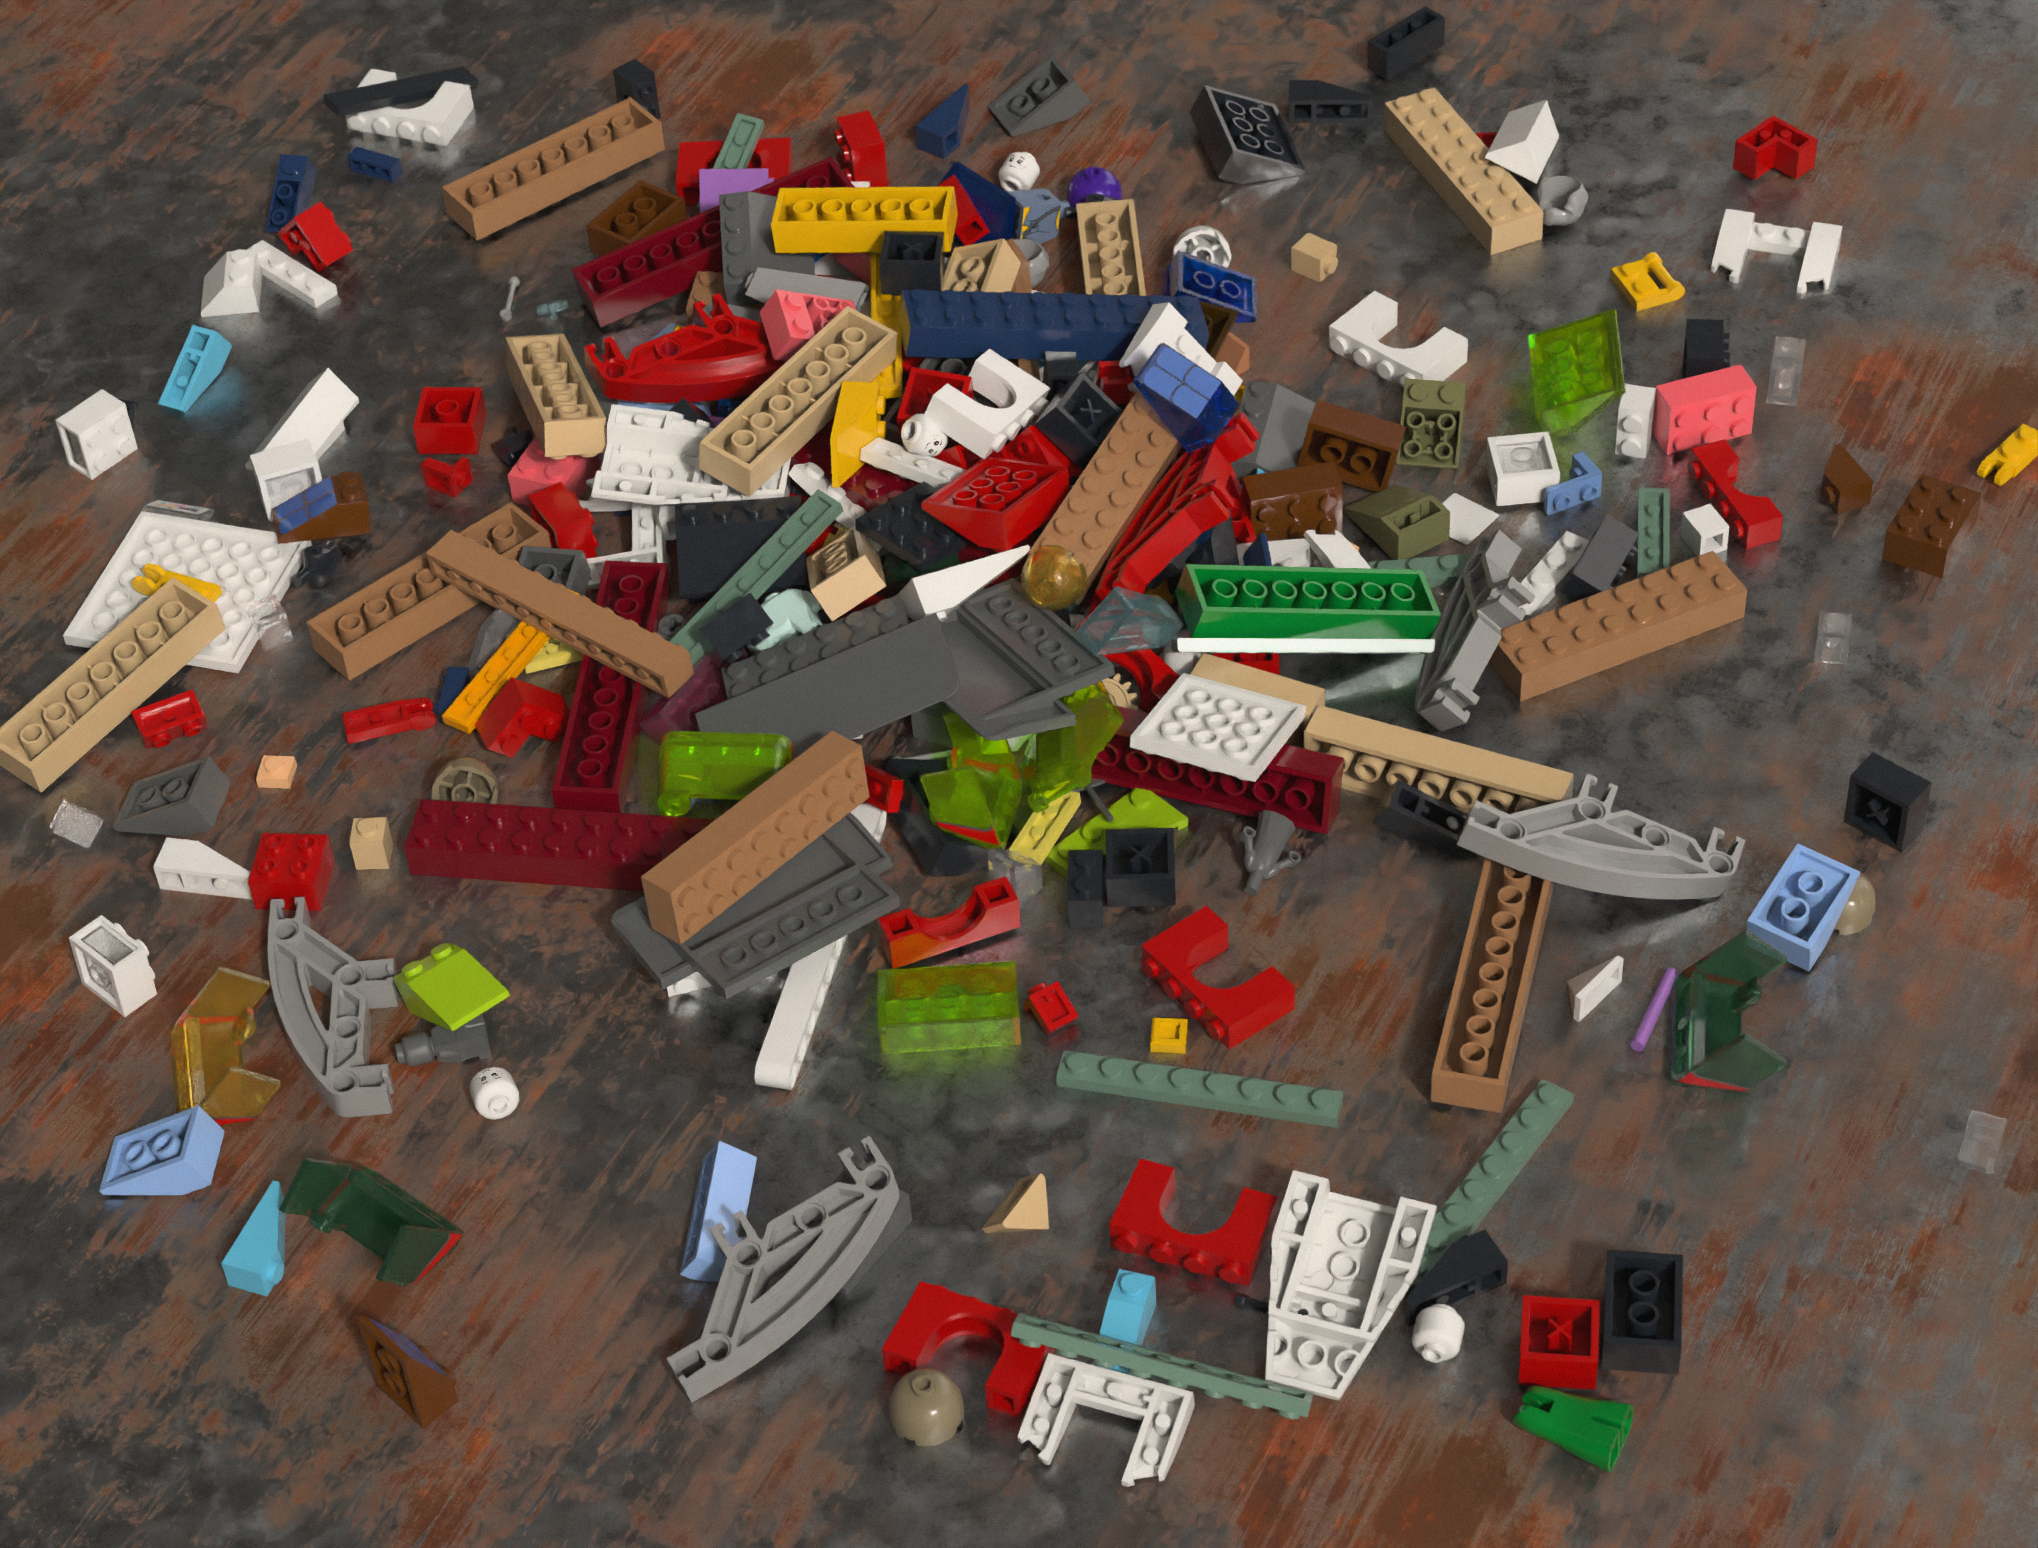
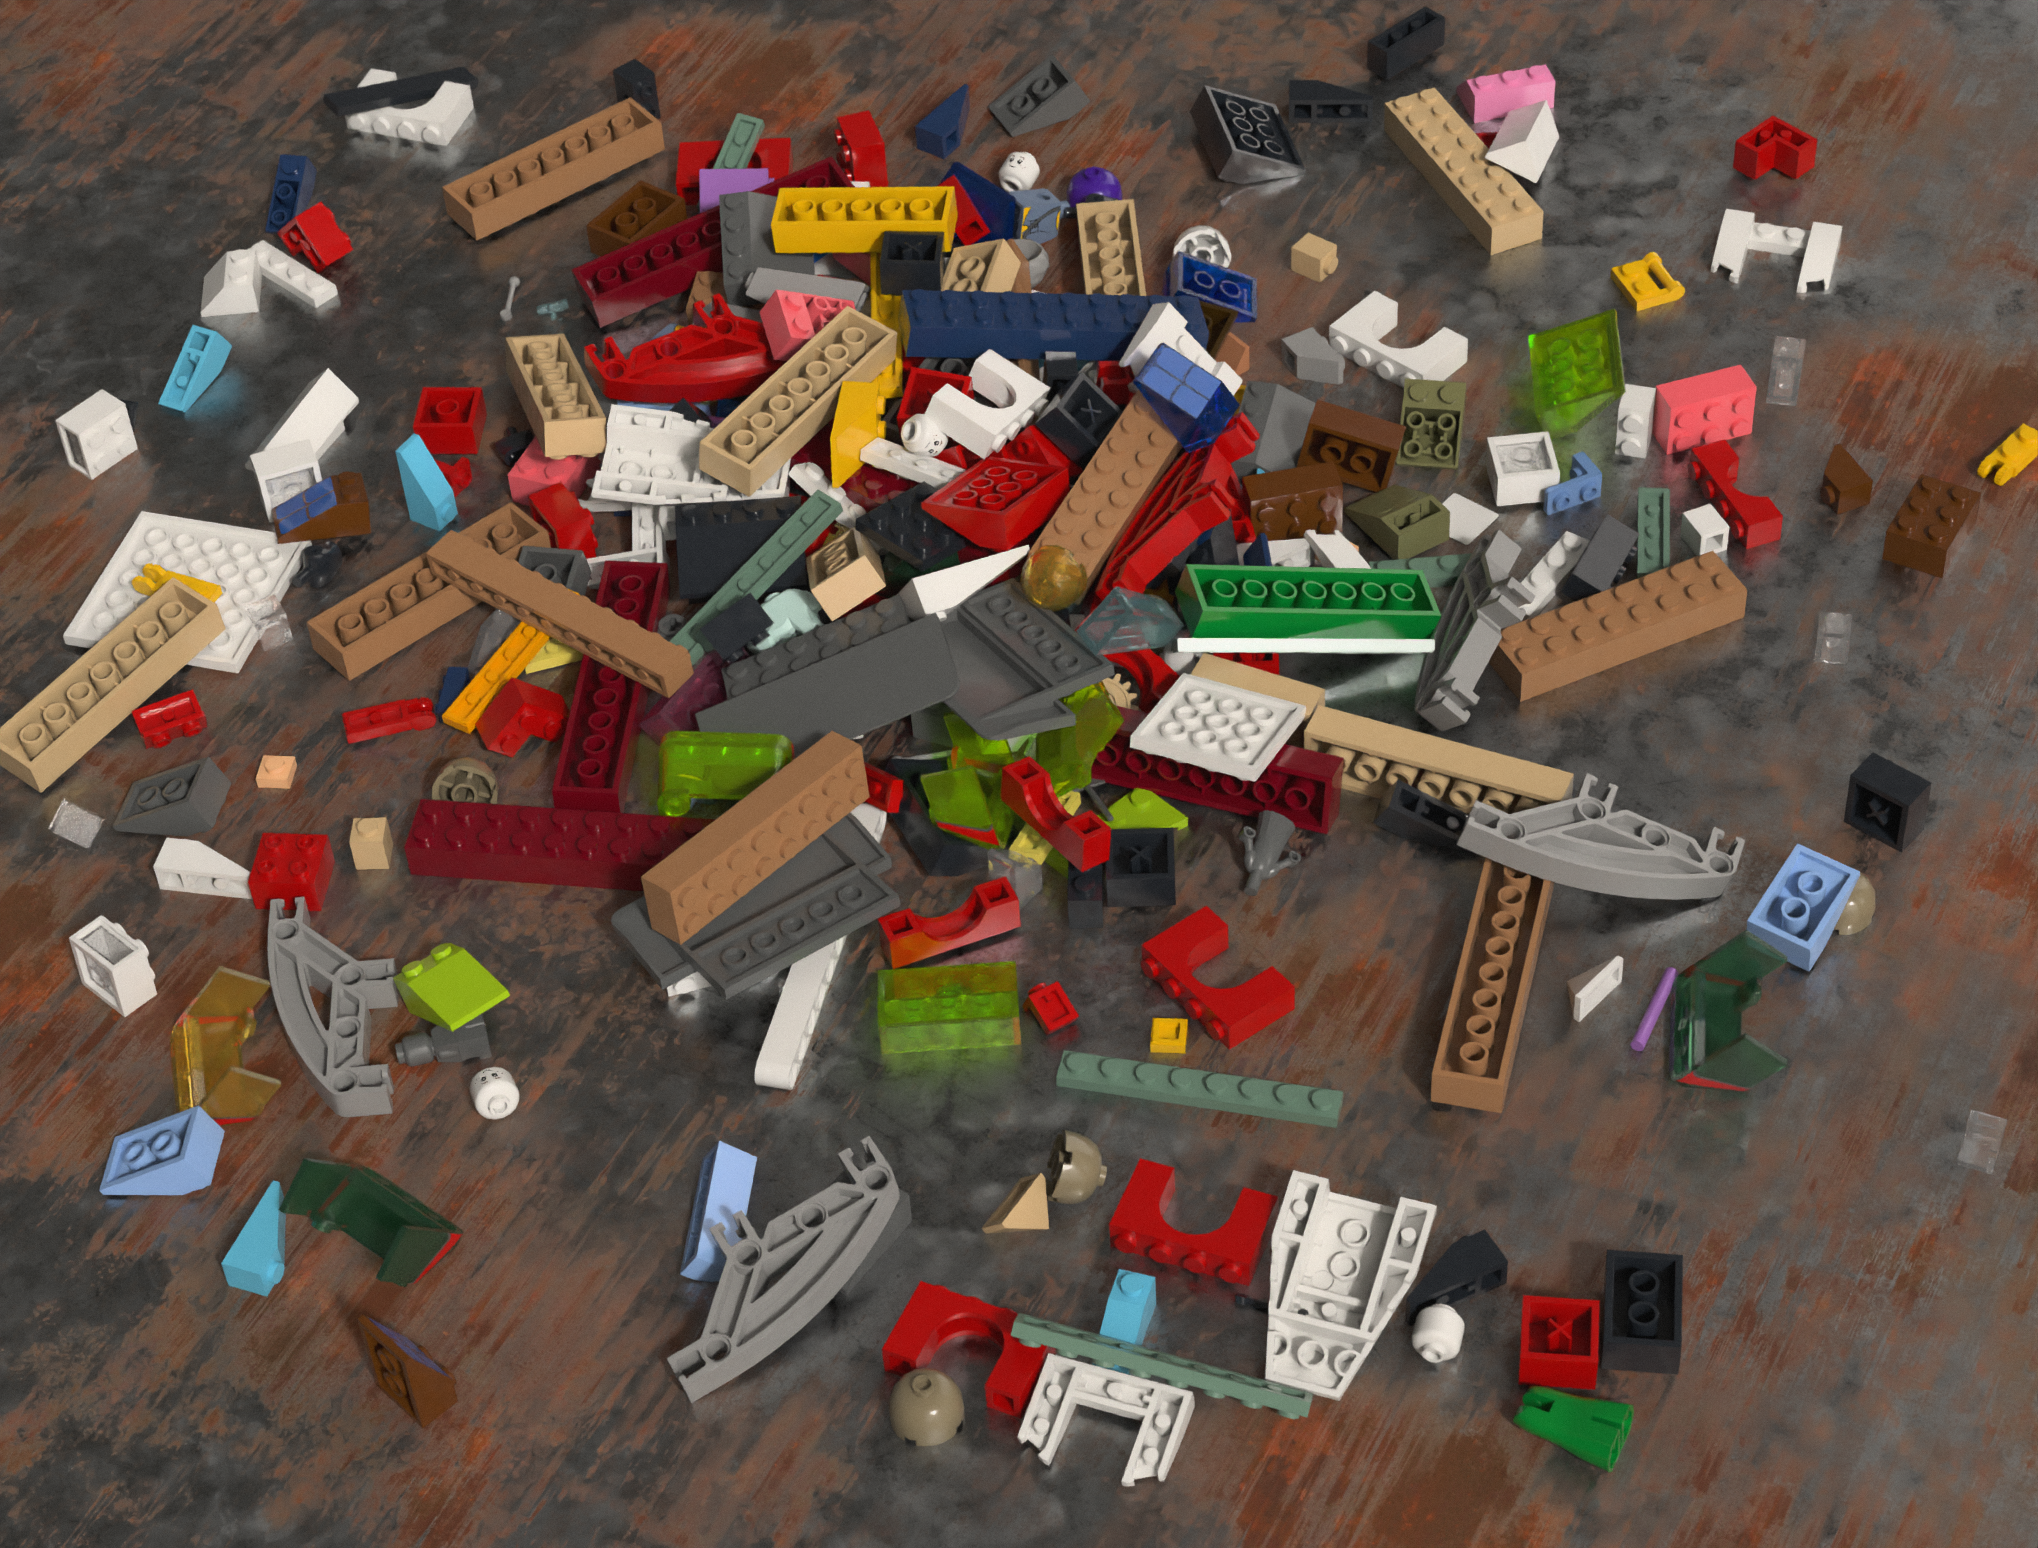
slope [143,500,215,522] -> none
dark blue piece [347,147,403,183] -> none
sand green plate [1408,1079,1574,1292] -> none
light grey hair [1538,175,1588,226] -> none
black brick [1682,319,1730,379] -> none
none -> medium azure slope [395,433,458,532]
none -> red arch [1001,756,1111,872]
none -> dark tan cylinder [1045,1130,1107,1204]
none -> light grey slope [1281,327,1345,385]
none -> bright pink slope [1456,65,1555,123]

